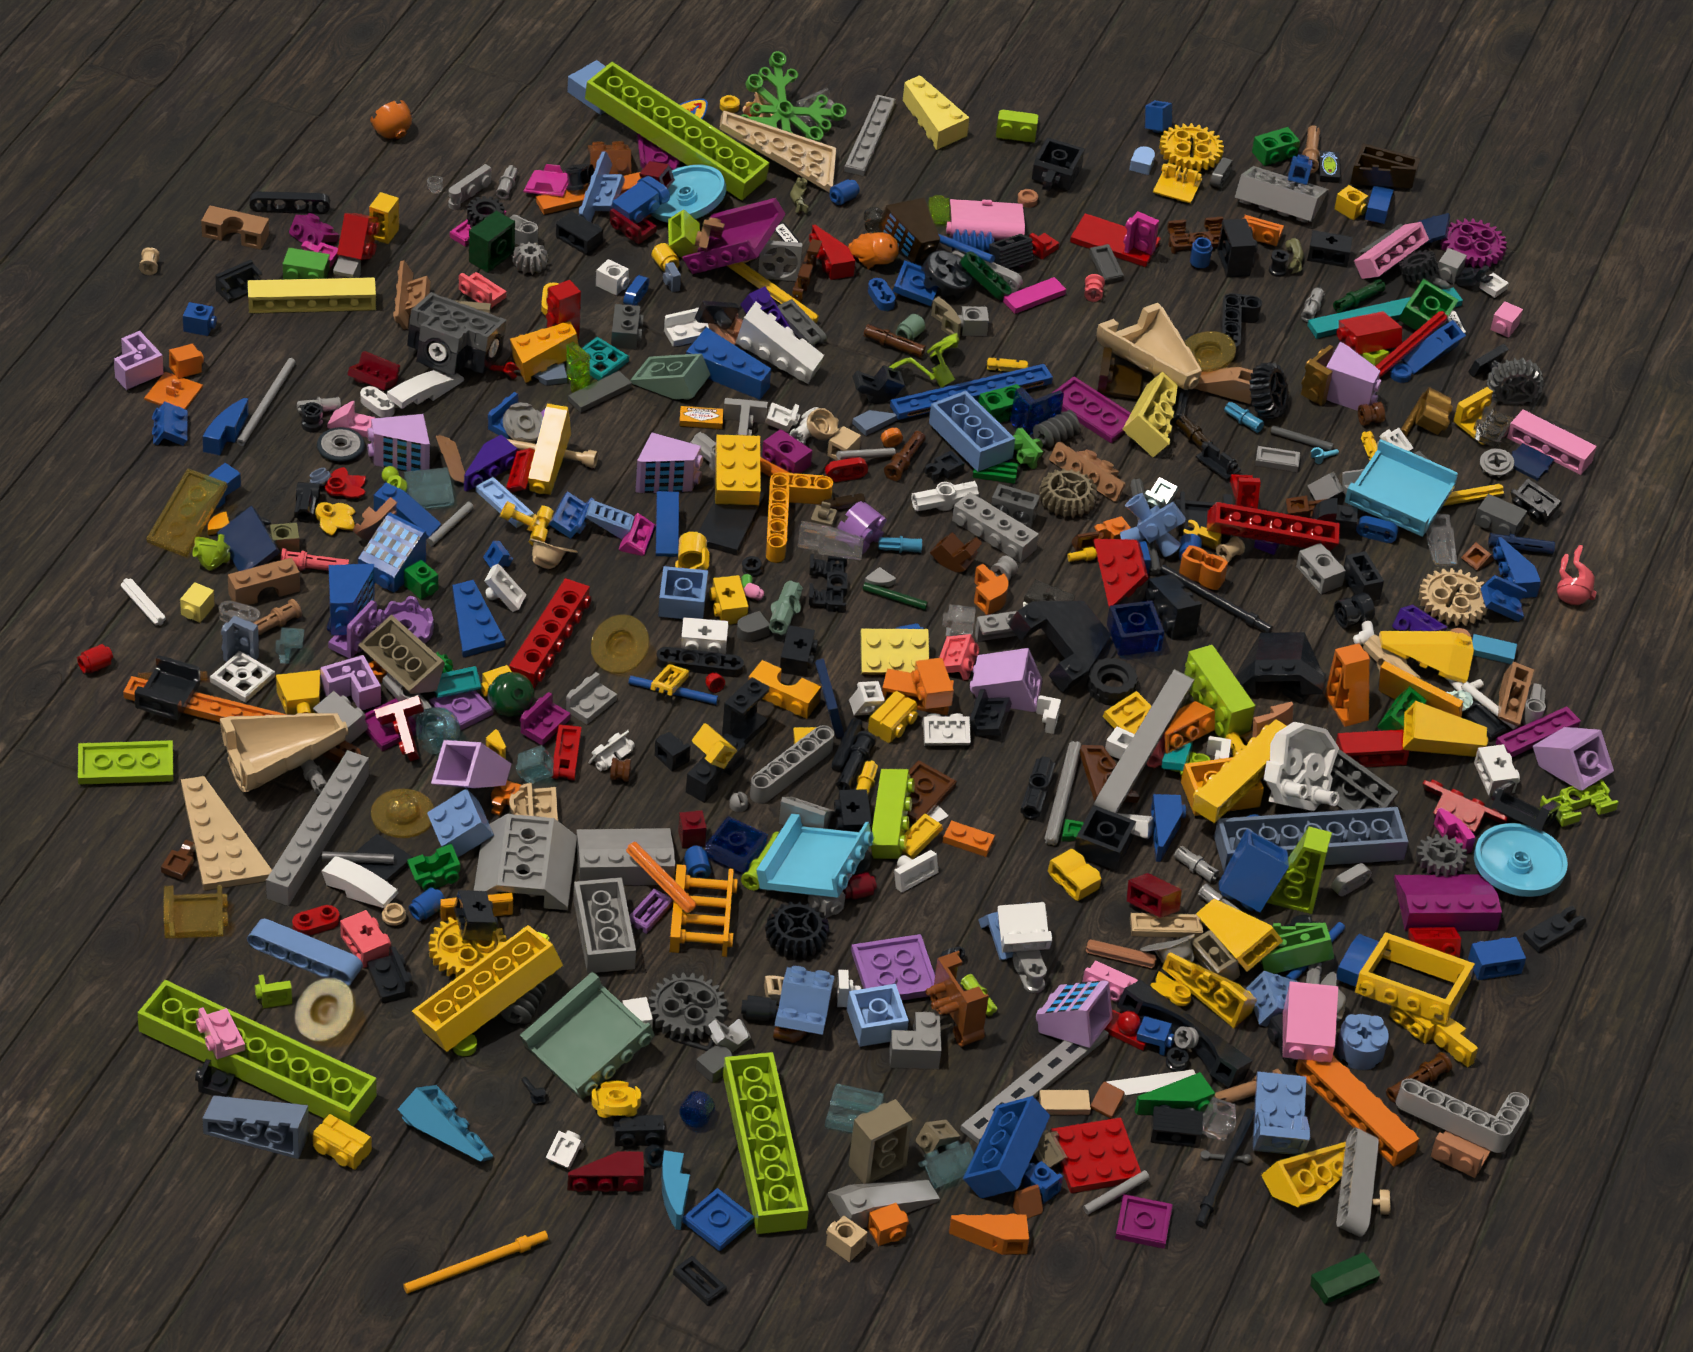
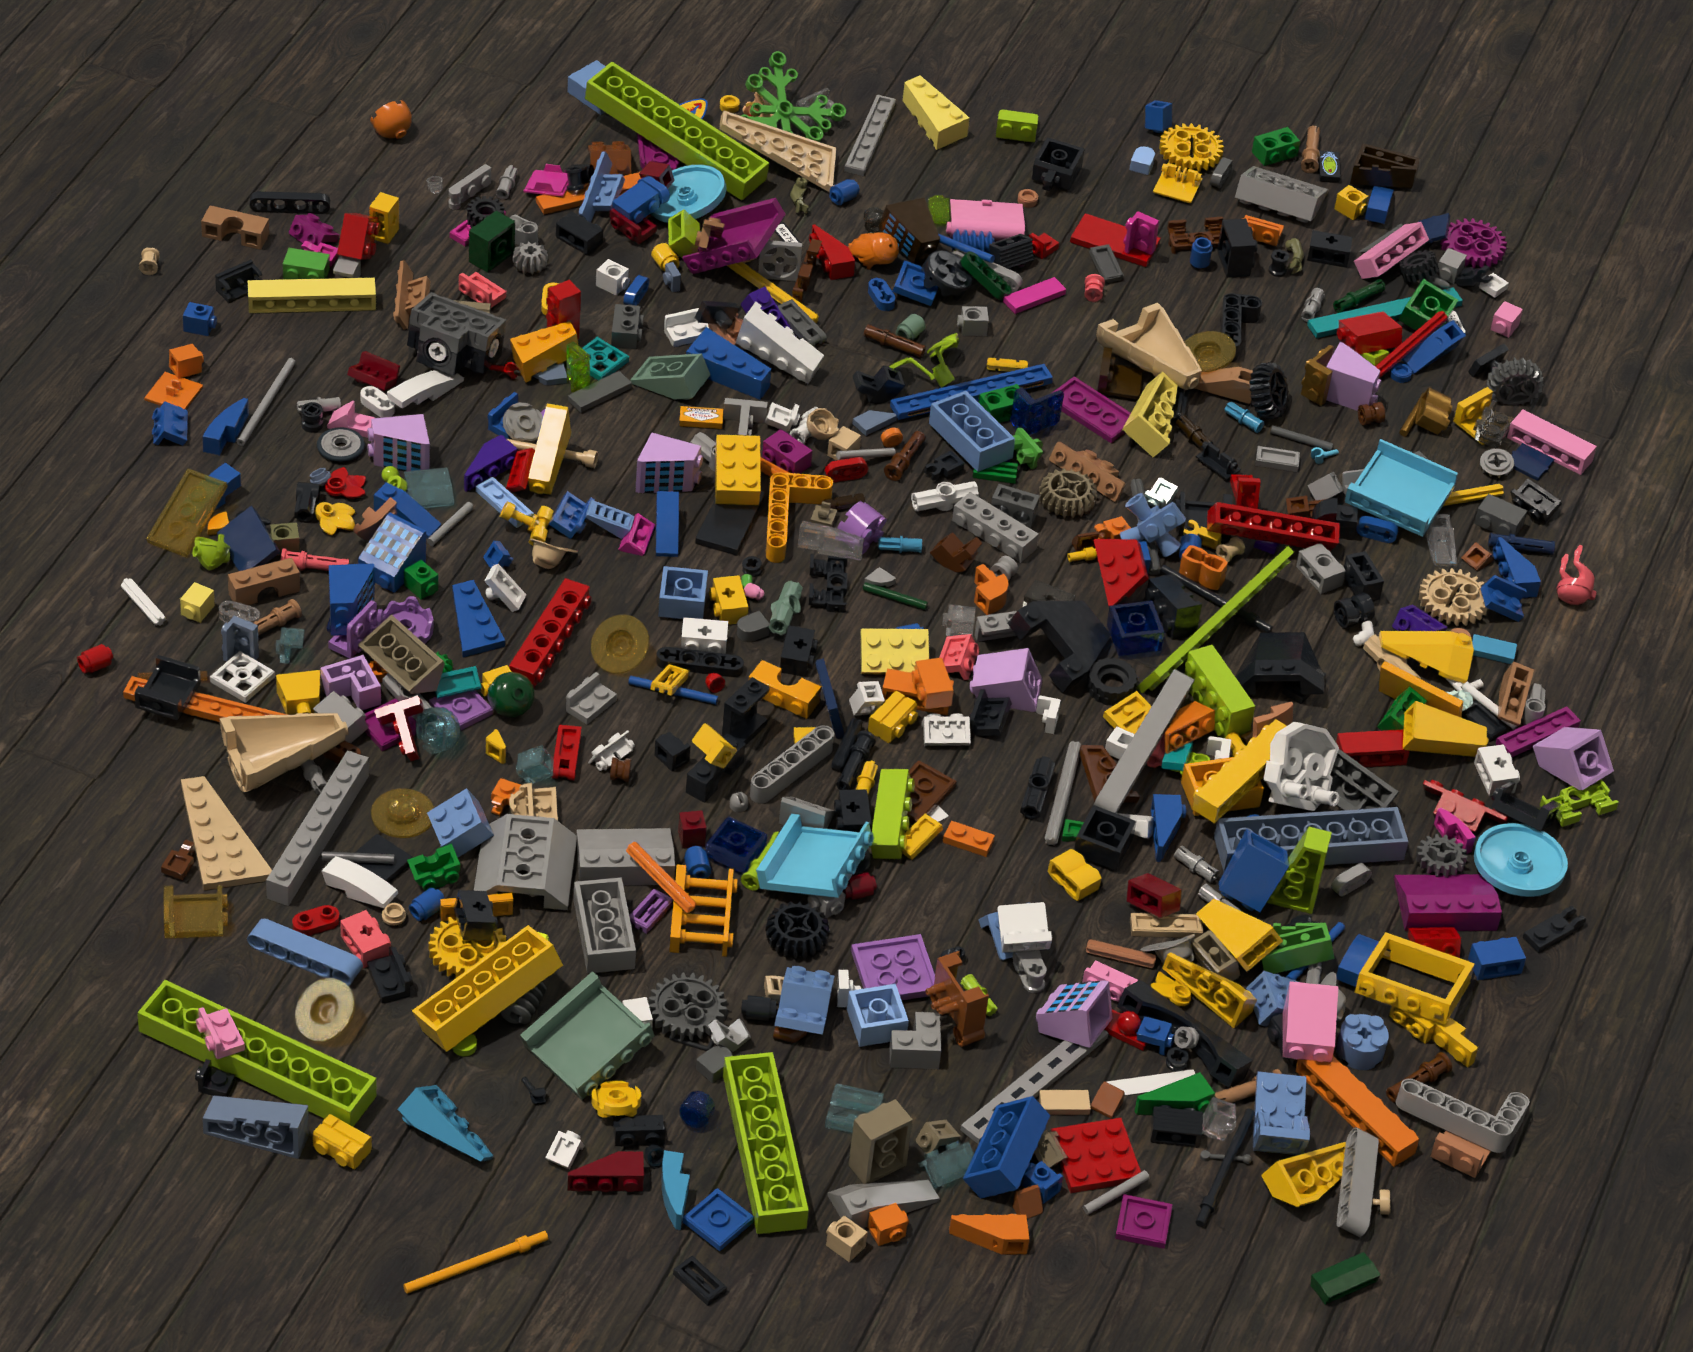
lime plate [78,740,173,784] -> none
lavender brick [114,331,163,390] -> none
lime bracket [255,975,292,1008] -> none
lavender slope [431,740,511,788] -> none
medium nougat piece [436,435,465,483] -> none
magenta bracket [520,692,571,746] -> none
yellow piece [675,532,709,570] -> none
white tile [894,850,939,892] -> none
dark tan slope [931,296,961,338] -> none
dark grey piece [1033,410,1081,448] -> none
blue brick [1288,155,1312,185] -> none
orange wedge [1325,643,1370,727] -> none
yellow axle [1361,431,1378,460] -> none
white bracket [1377,428,1413,451] -> none
none -> lime plate [1136,546,1294,693]

